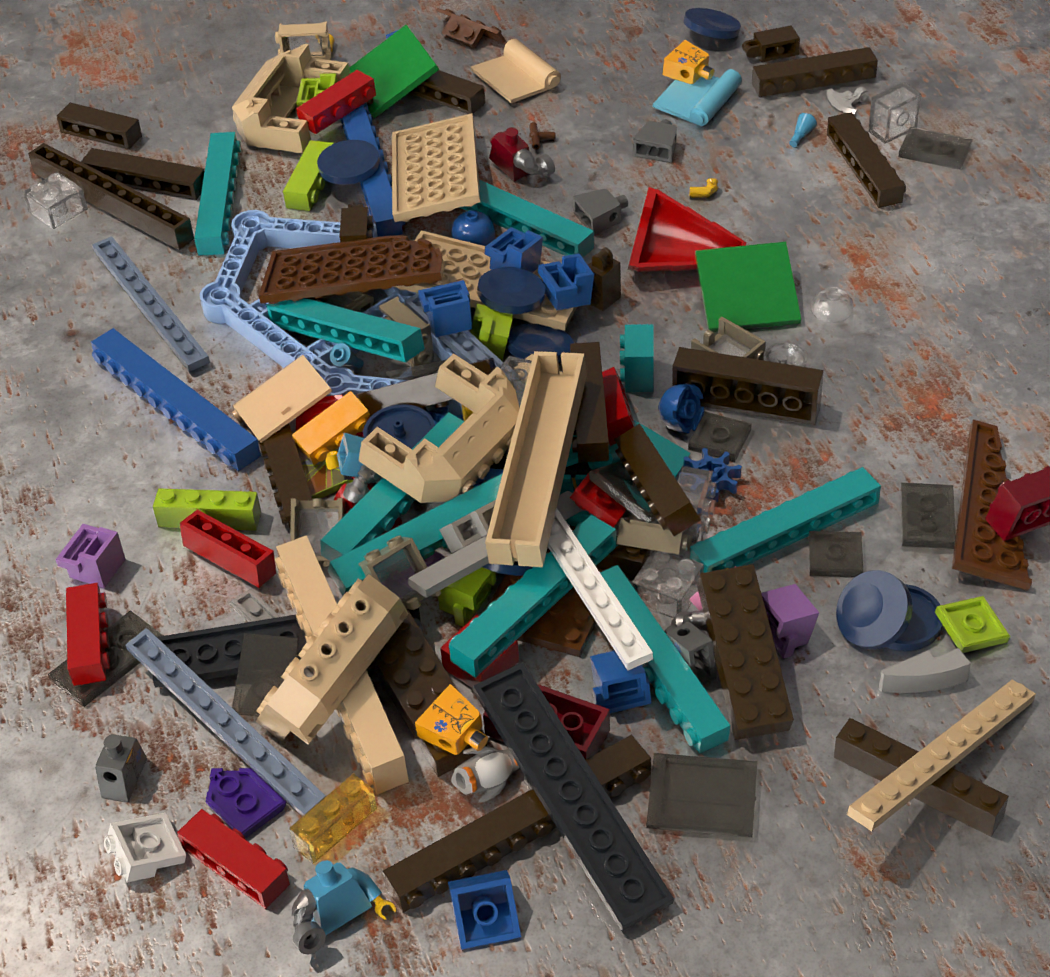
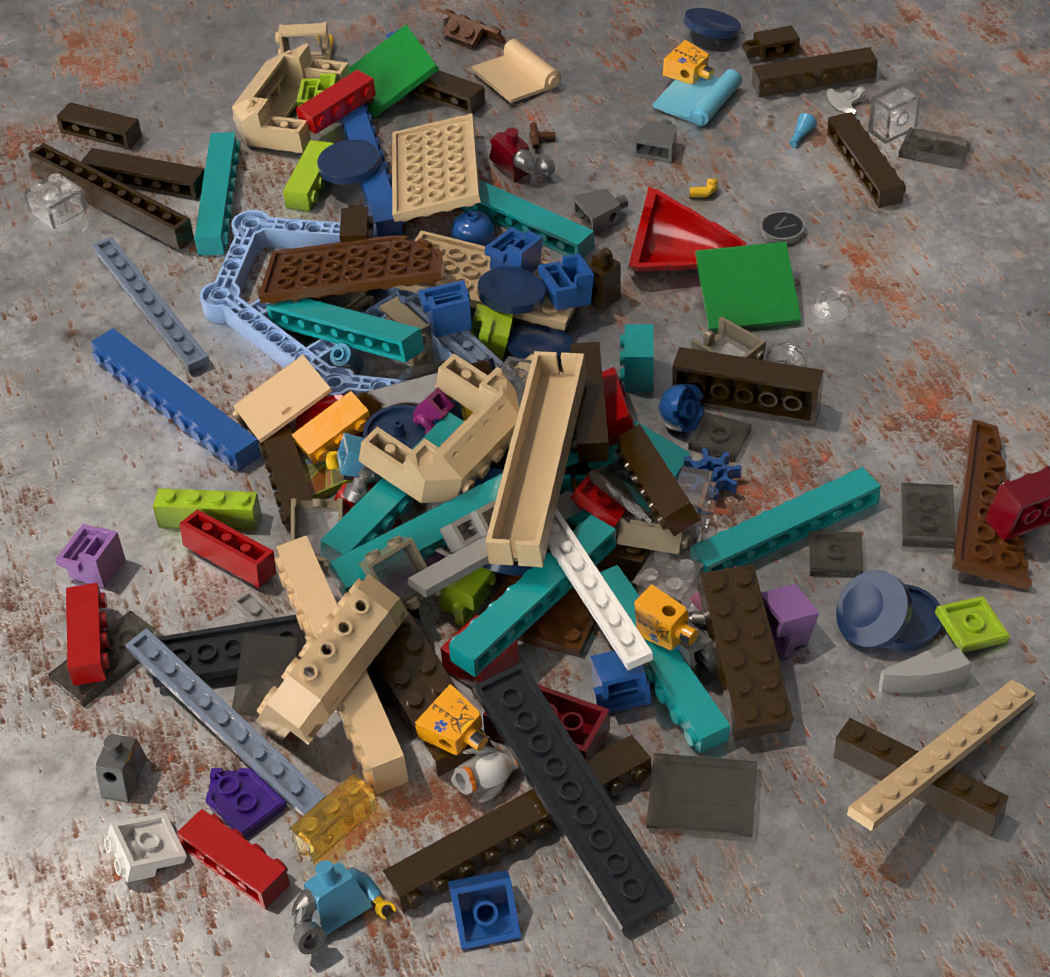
none -> magenta piece [412,387,454,434]
none -> light orange torso [634,584,699,650]
none -> tile [760,211,805,245]

